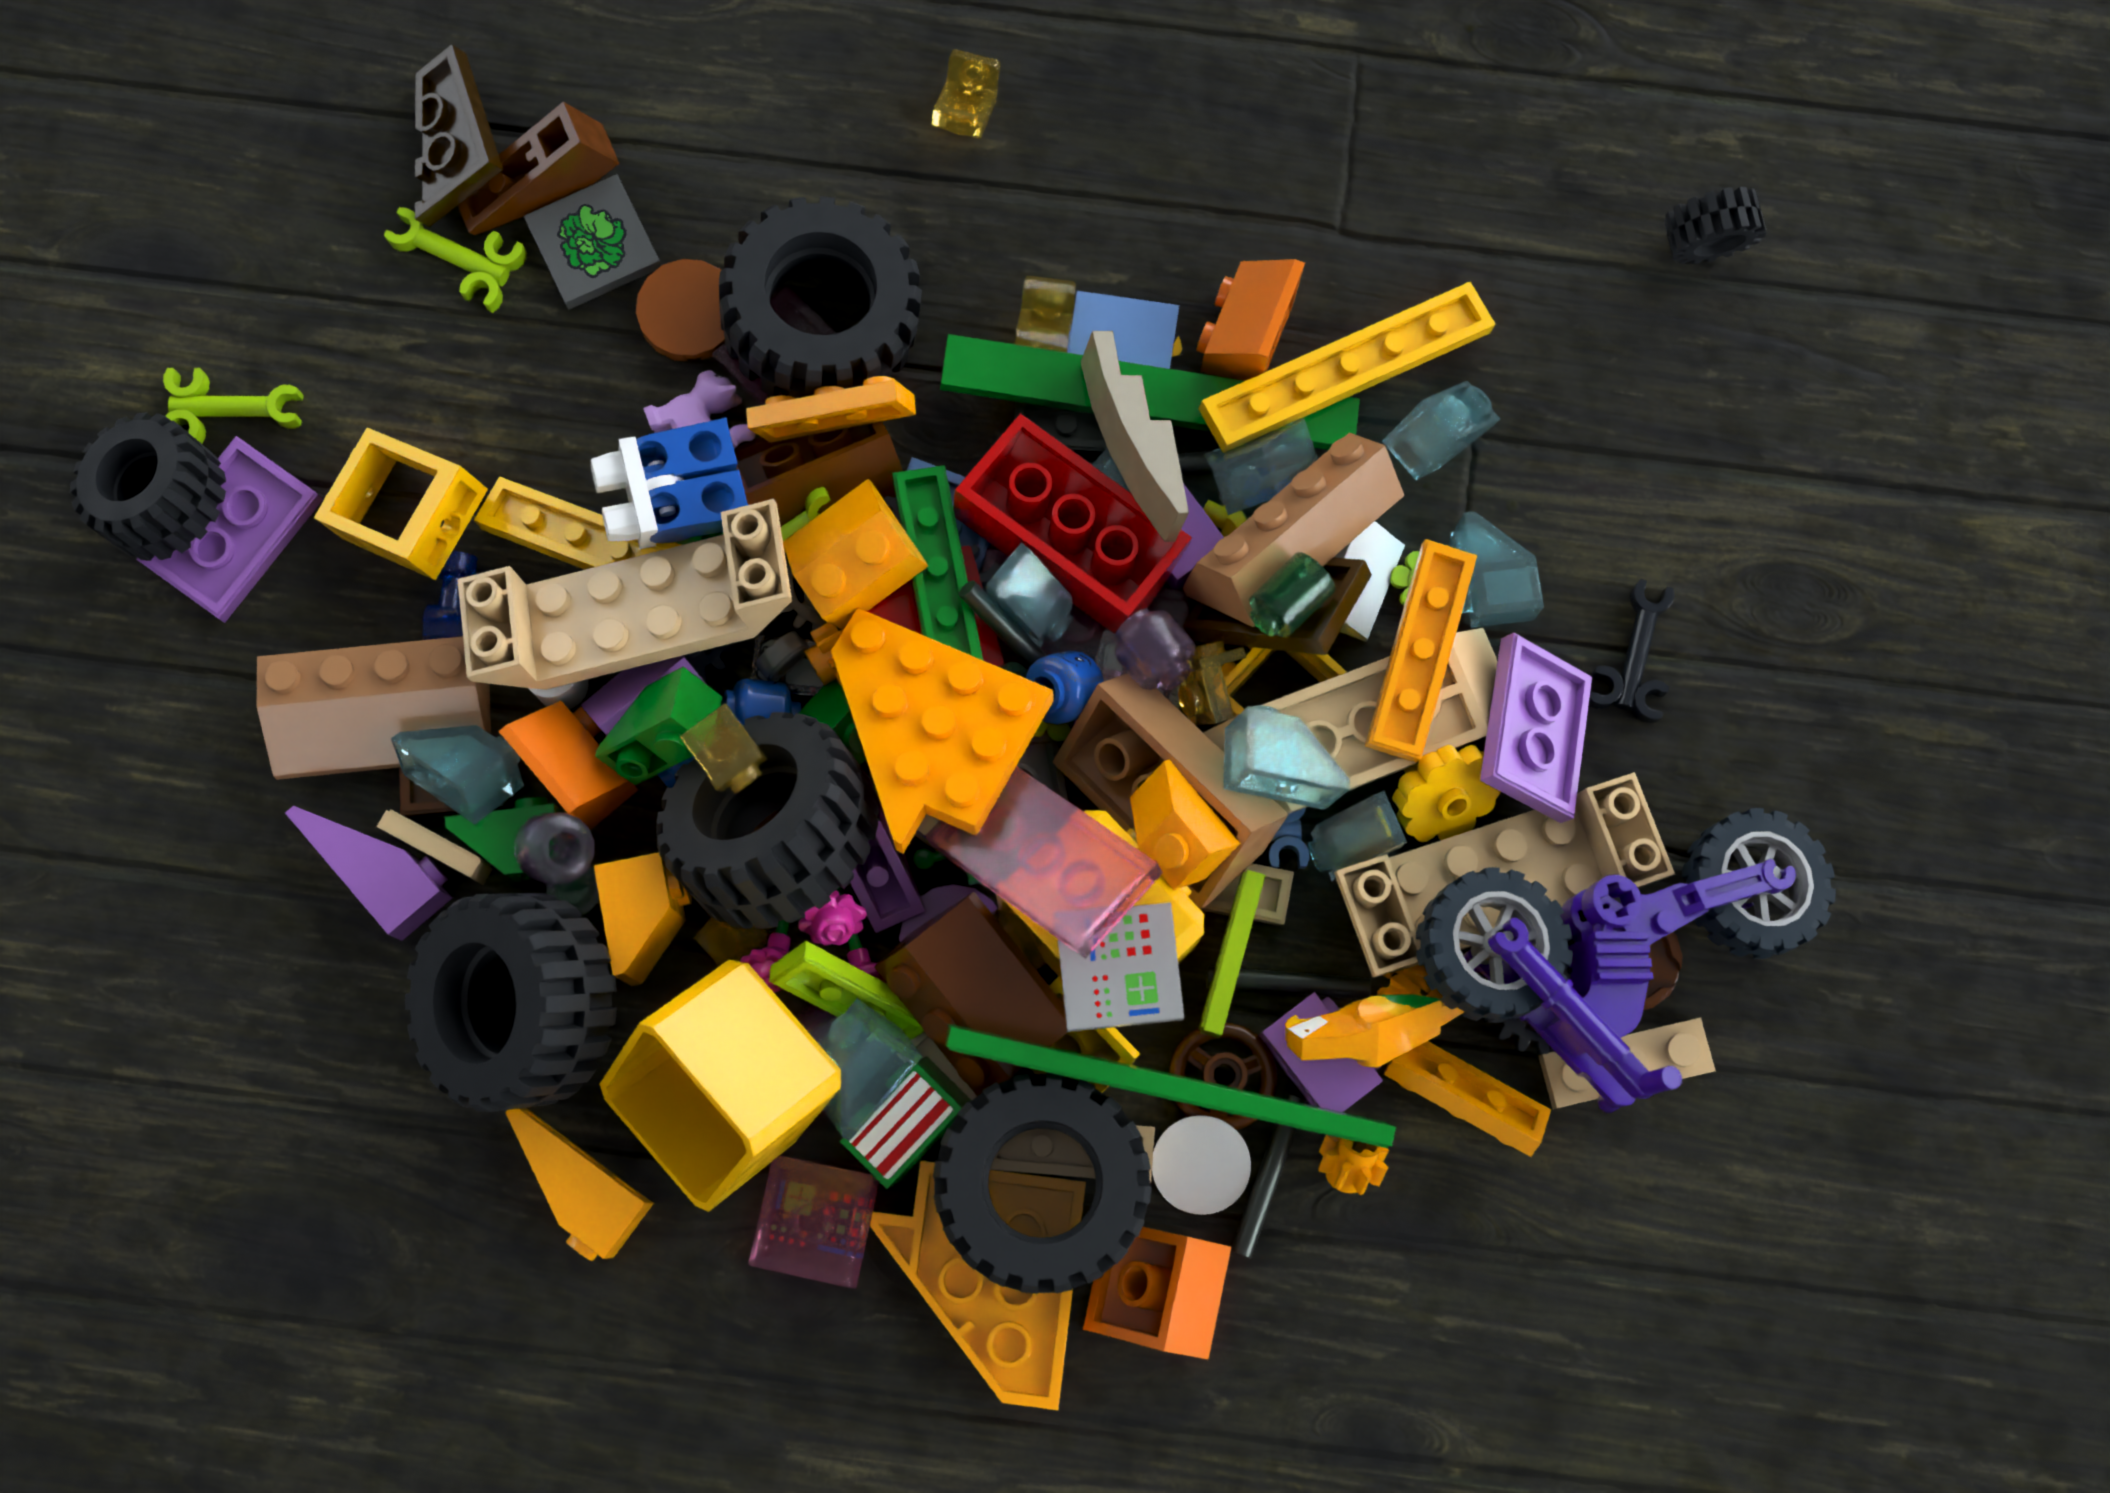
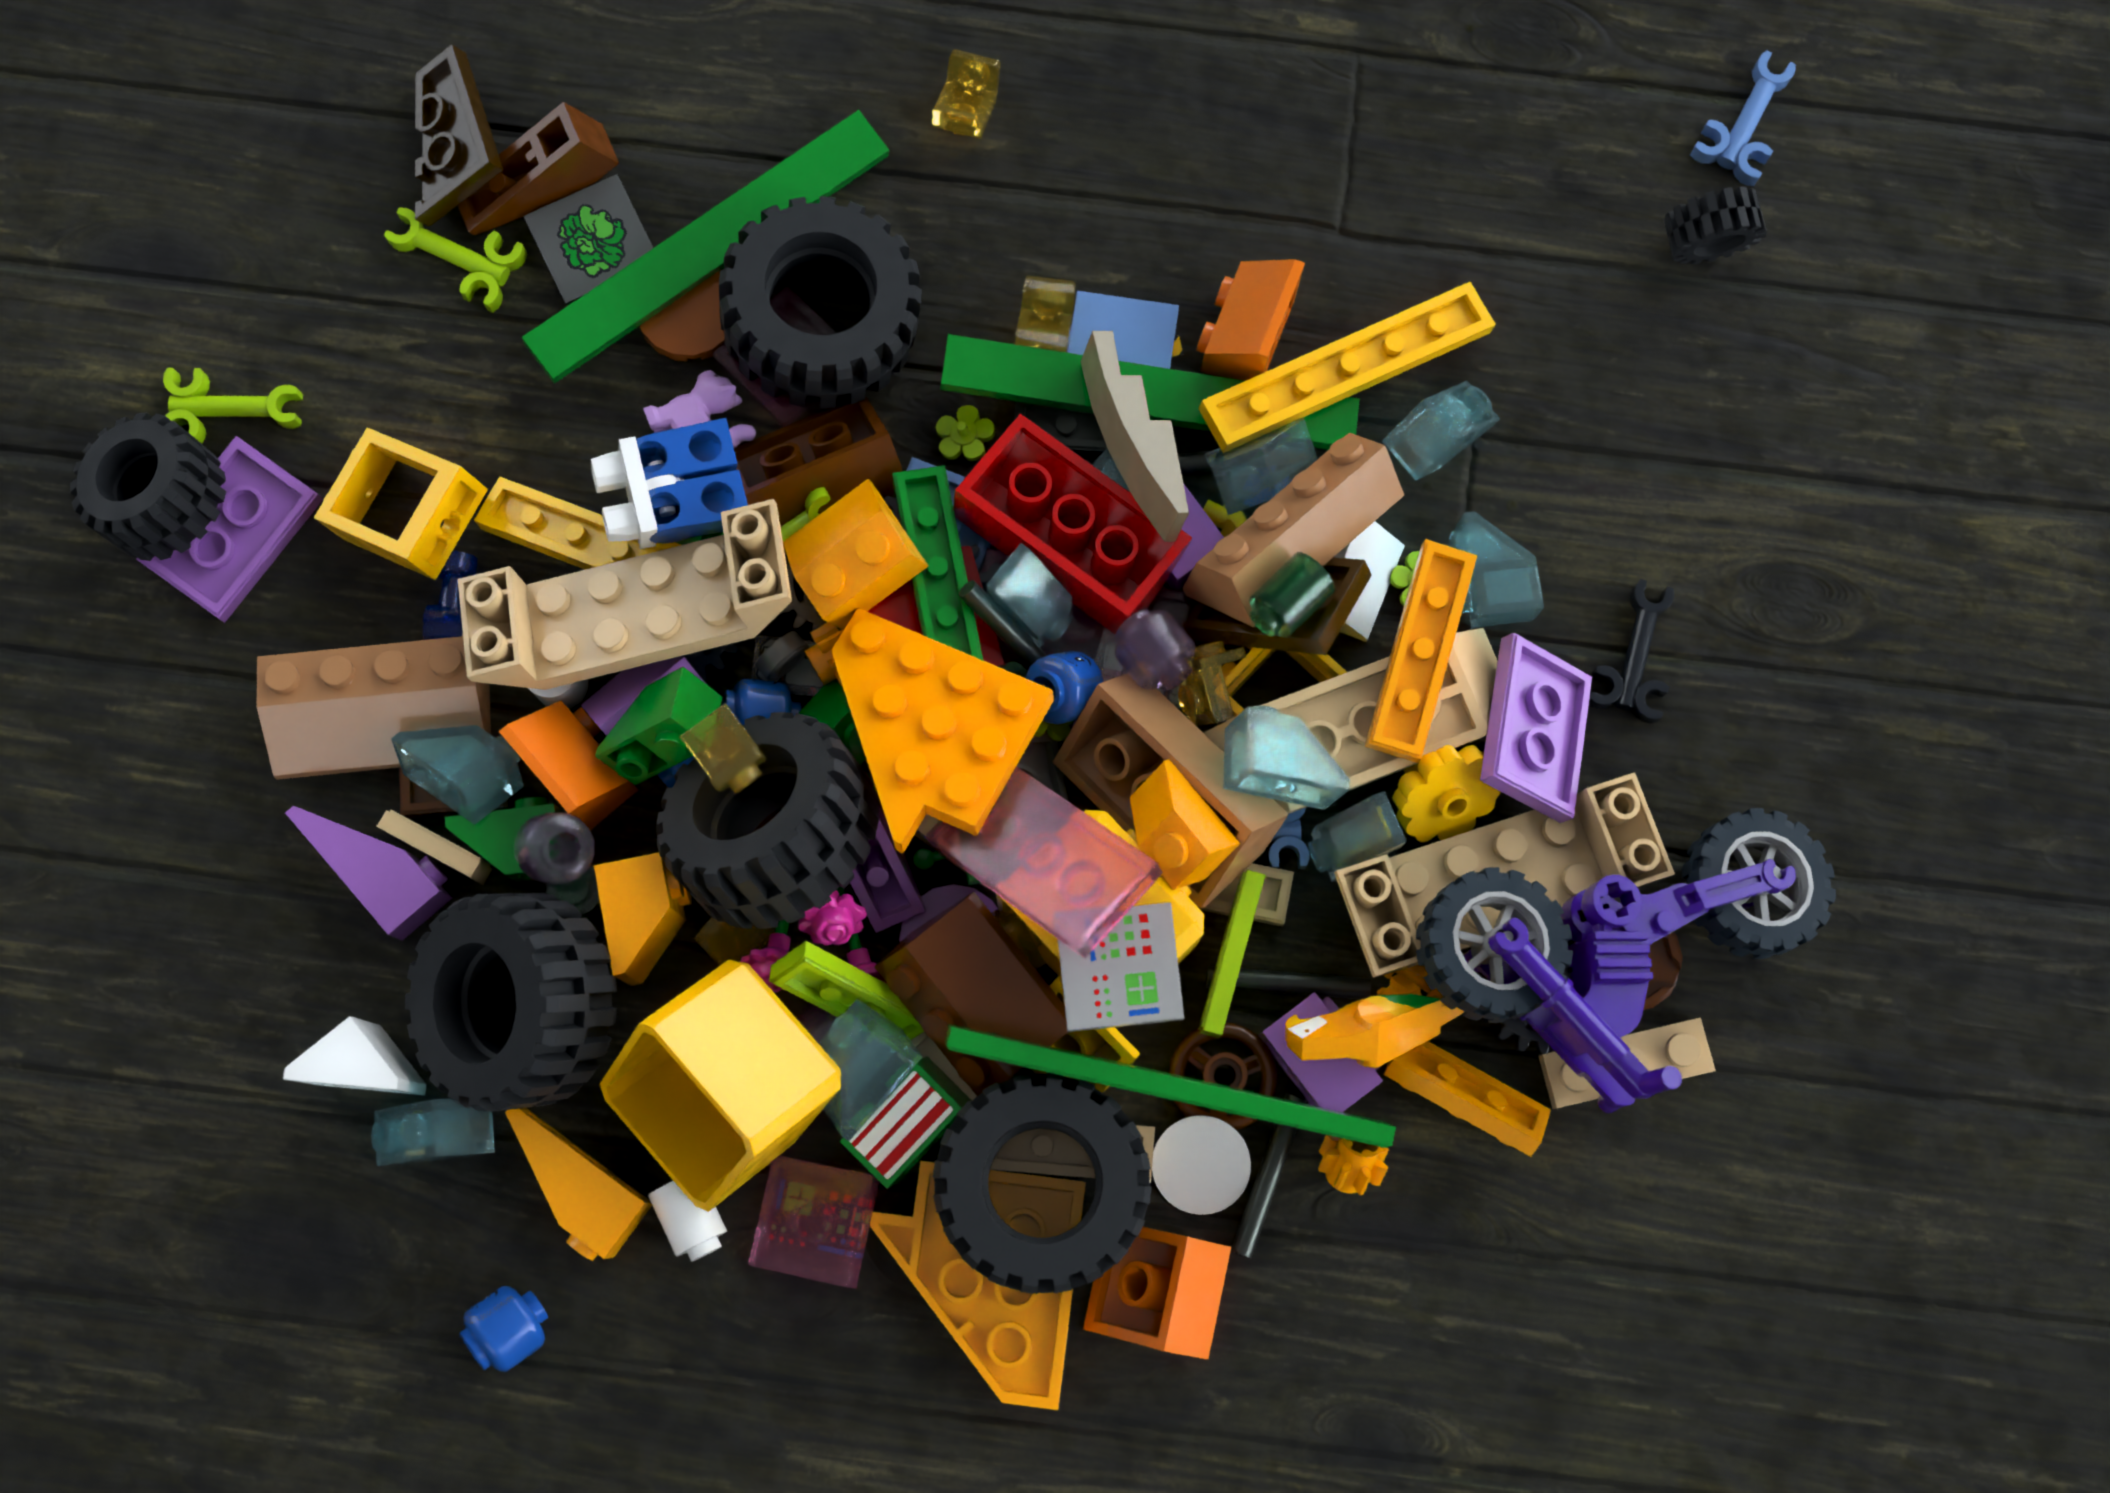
light orange plate [746,376,916,442] -> none
none -> white slope [283,1016,427,1095]
none -> clear light blue slope [371,1098,495,1166]
none -> blue head [459,1286,549,1372]
none -> green tile [522,110,889,384]
none -> white brick [648,1181,727,1262]
none -> lime plant [936,405,995,461]
none -> medium blue bar [1690,50,1796,186]

